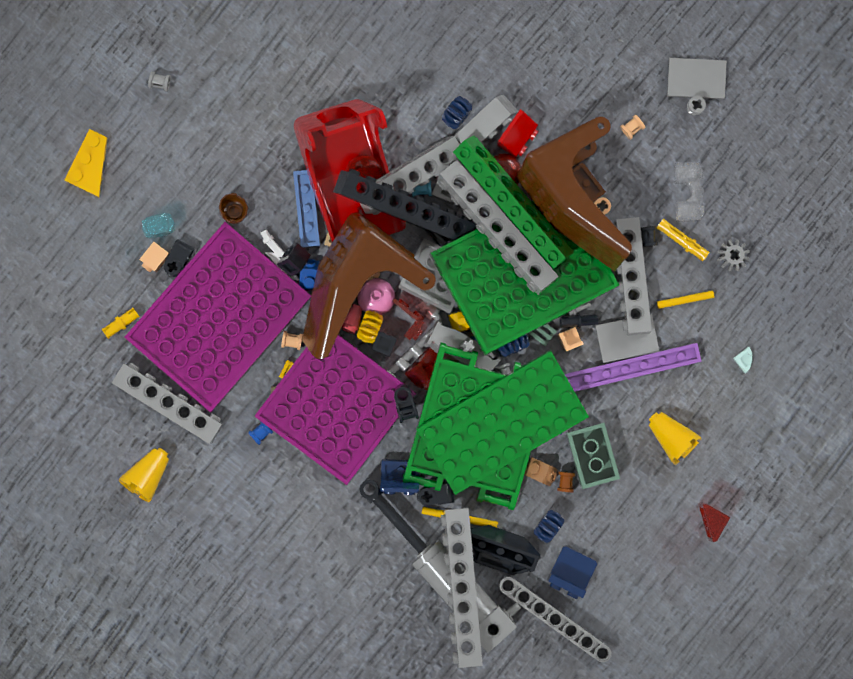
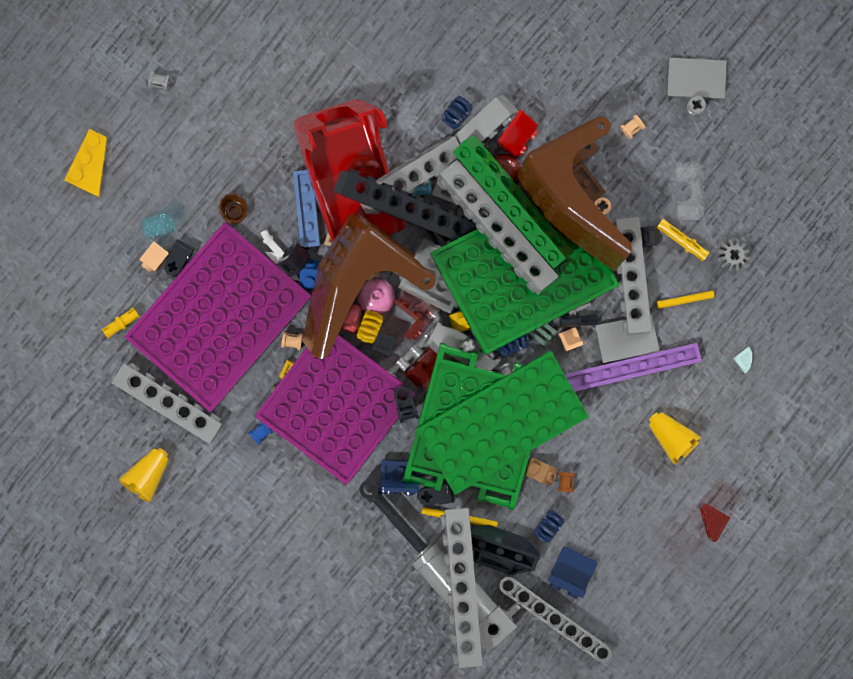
sand green brick [566,423,620,489] -> none

